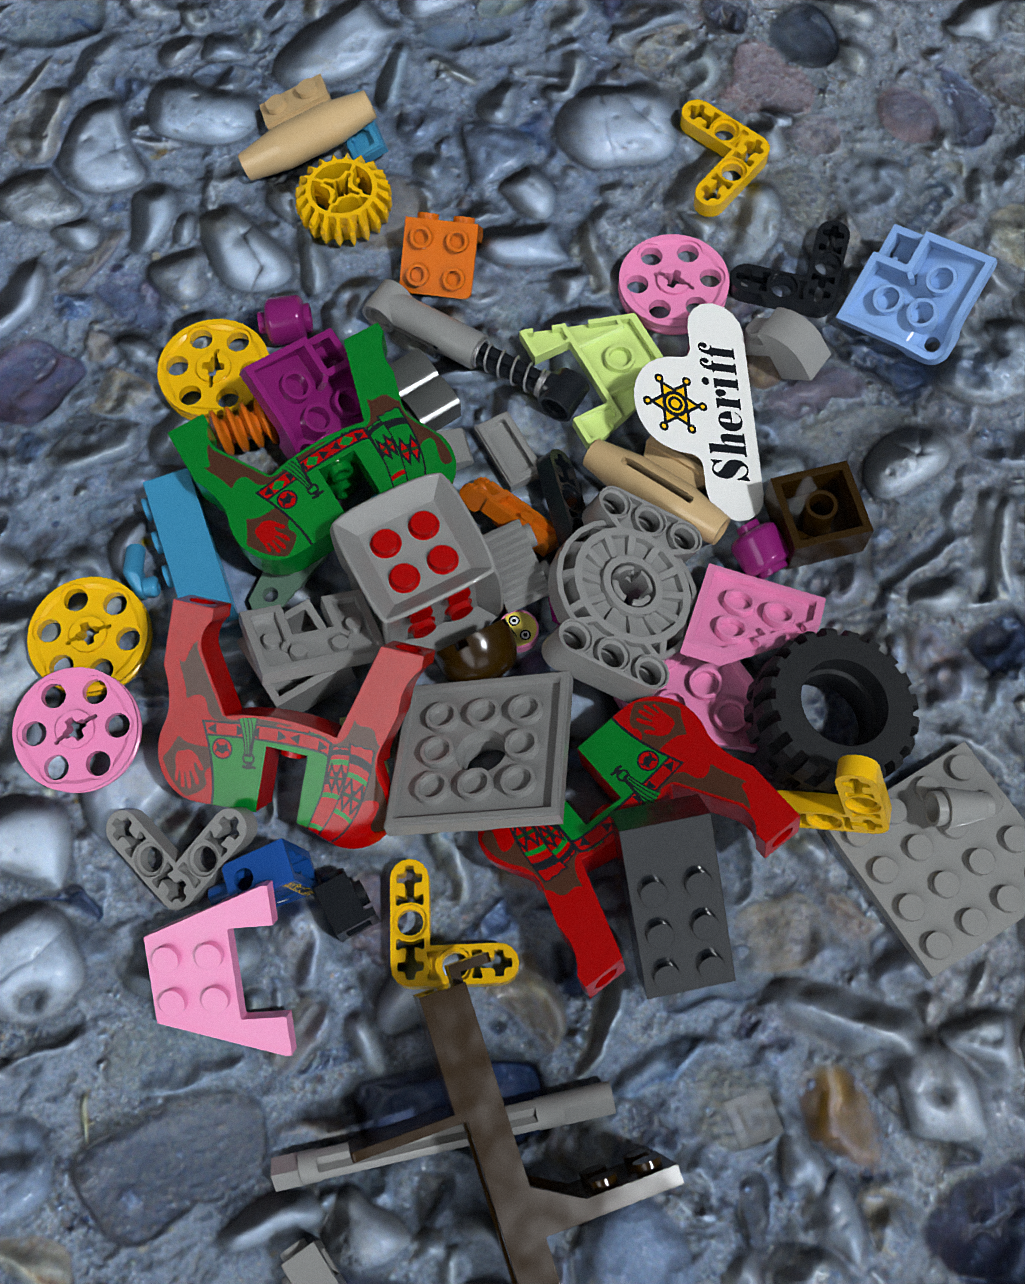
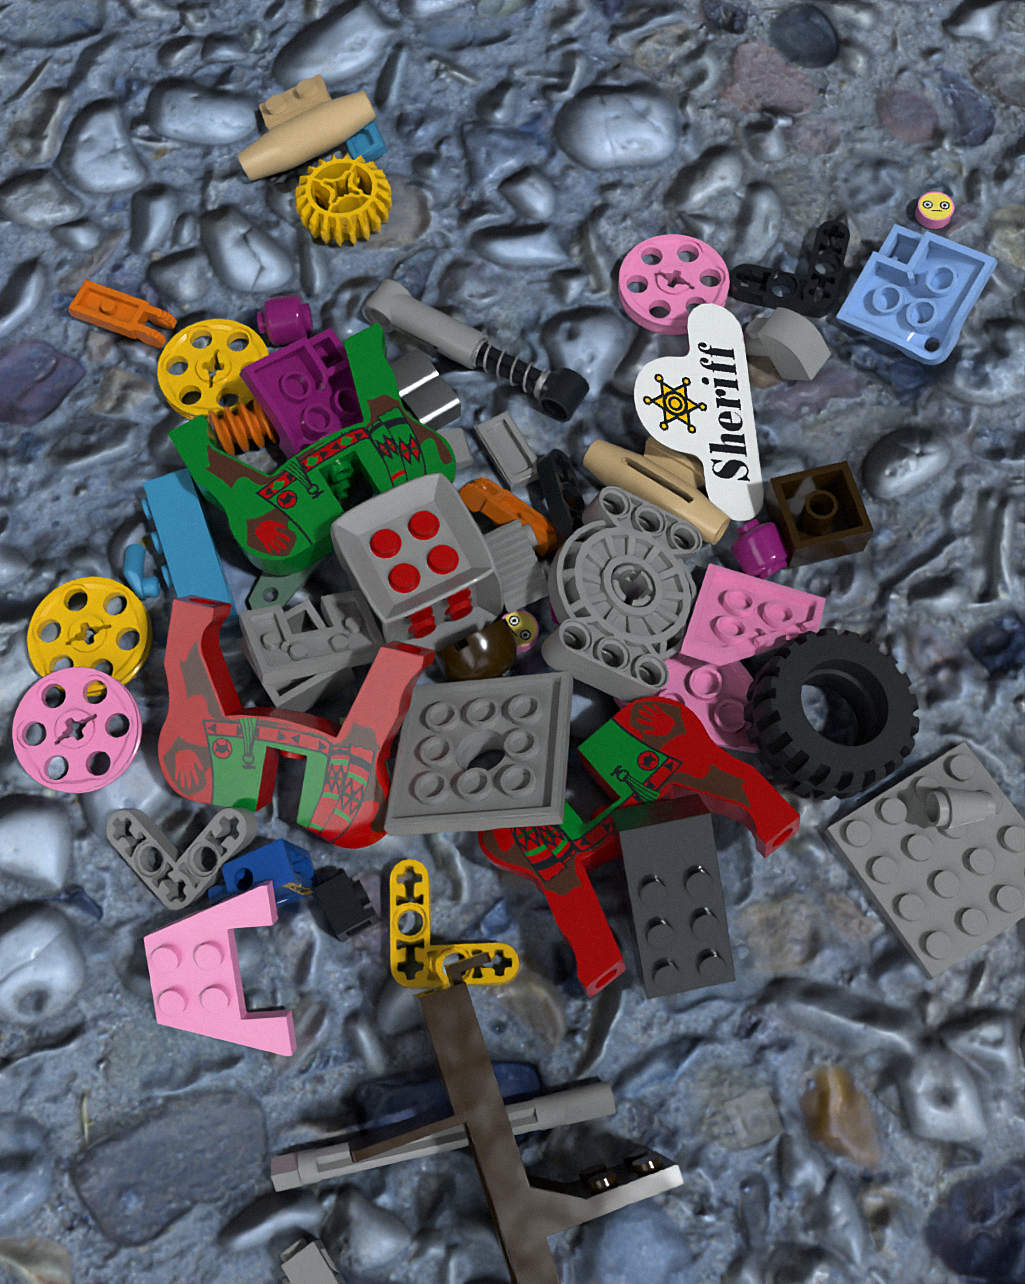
orange bracket [399,212,483,300] -> none
yellowish green wing [519,313,664,450] -> none
yellow beam [680,99,770,217] -> none
yellow beam [776,754,892,834] -> none
none -> orange hinge [68,280,177,348]
none -> tile [915,191,955,229]

